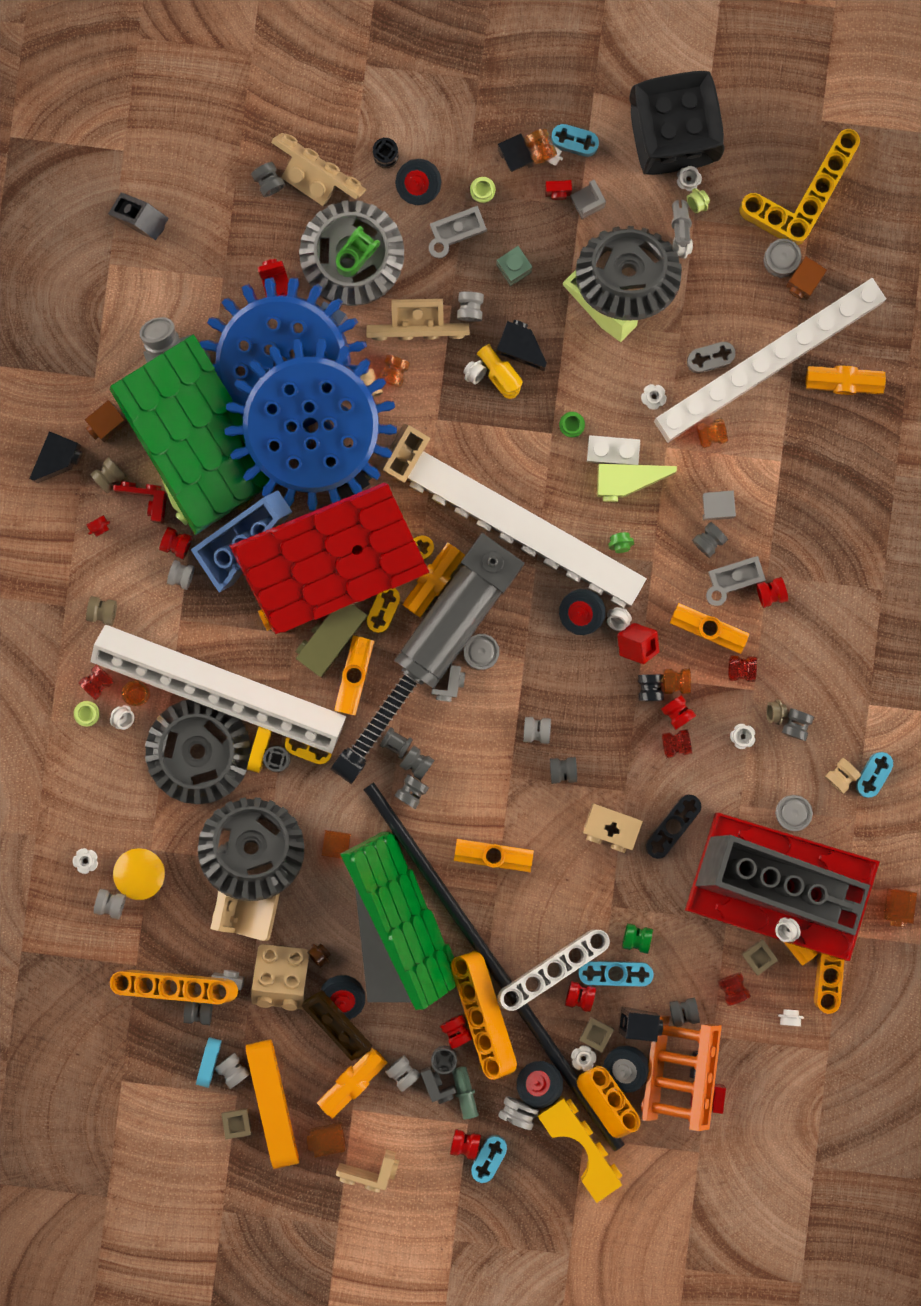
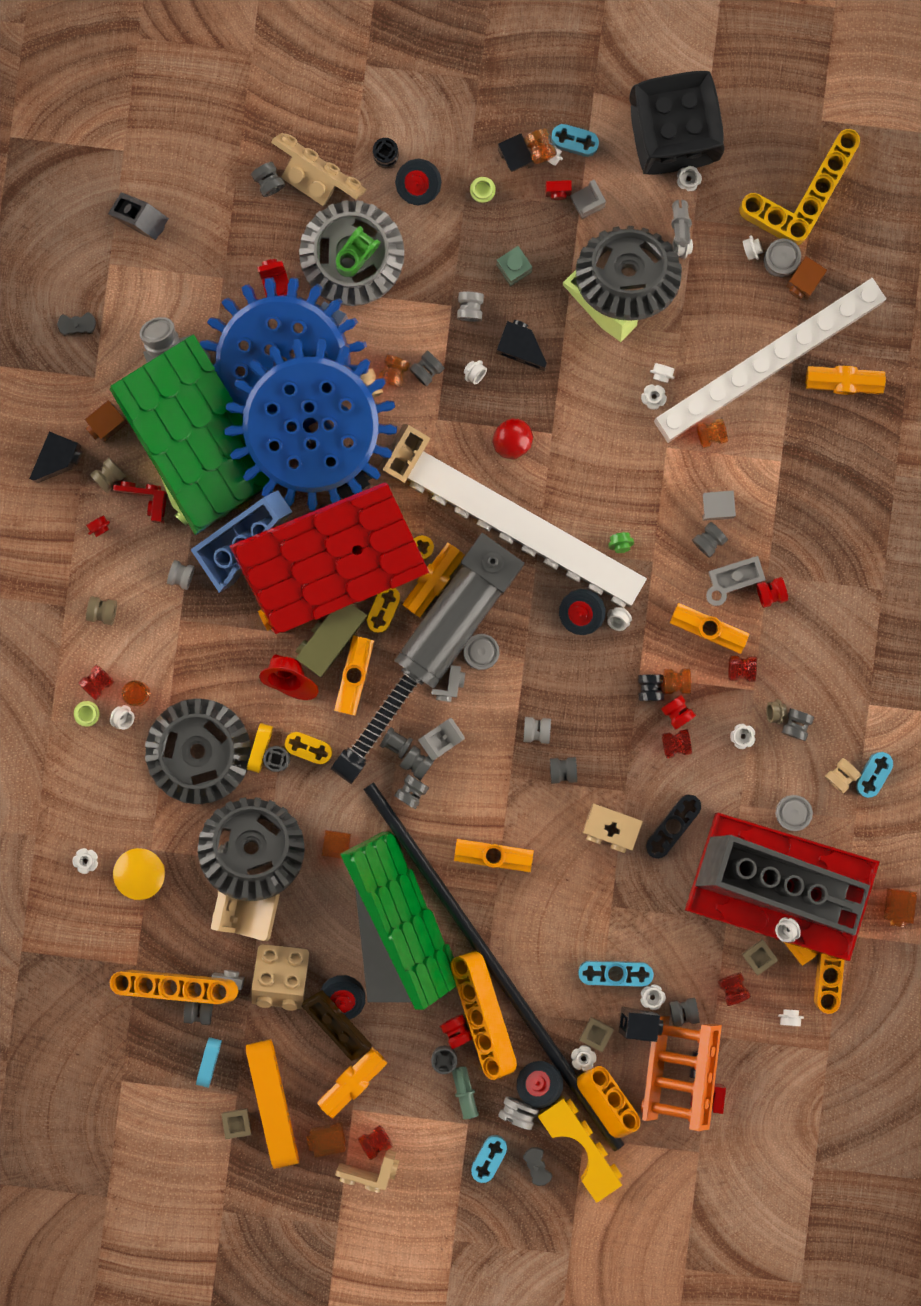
white brick [90,625,346,754] -> none
light grey wheel [93,888,126,920] -> none
red wheel [159,527,193,560] -> none
light grey wheel [214,1053,250,1089] -> none
reddish brown plate [307,944,331,968] -> none
tan bracket [366,299,470,341] -> none
light grey wheel [385,1055,421,1092] -> none
dark grey bracket [421,1066,456,1104] -> none
light grey hinge [429,206,487,259] -> none
red wheel [450,1129,481,1160] -> none
yellow arm [477,344,523,399] -> none
white beam [497,930,610,1011] -> none
bright green plate [559,412,585,438] -> none
red wheel [565,981,596,1012] -> none
white plate [587,435,640,465] -> none
yellowish green slope [597,464,677,502] -> none
black wheel [603,1045,649,1093] -> none
red panel [617,623,660,665] -> none
green wheel [622,923,653,954] -> none
yellowish green plate [687,188,710,213] -> none
light grey beam [687,342,735,373] -> none
none -> dark grey piece [57,312,96,336]
none -> red piece [259,654,319,700]
none -> clear red wheel [358,1124,393,1160]
none -> dark grey wheel [409,350,445,387]
none -> light grey bracket [418,718,465,761]
none -> red hair [492,418,534,460]
none -> dark grey piece [523,1147,553,1186]
none -> white plate [640,984,666,1010]
none -> white plate [650,363,675,383]
none -> white plate [743,235,763,260]

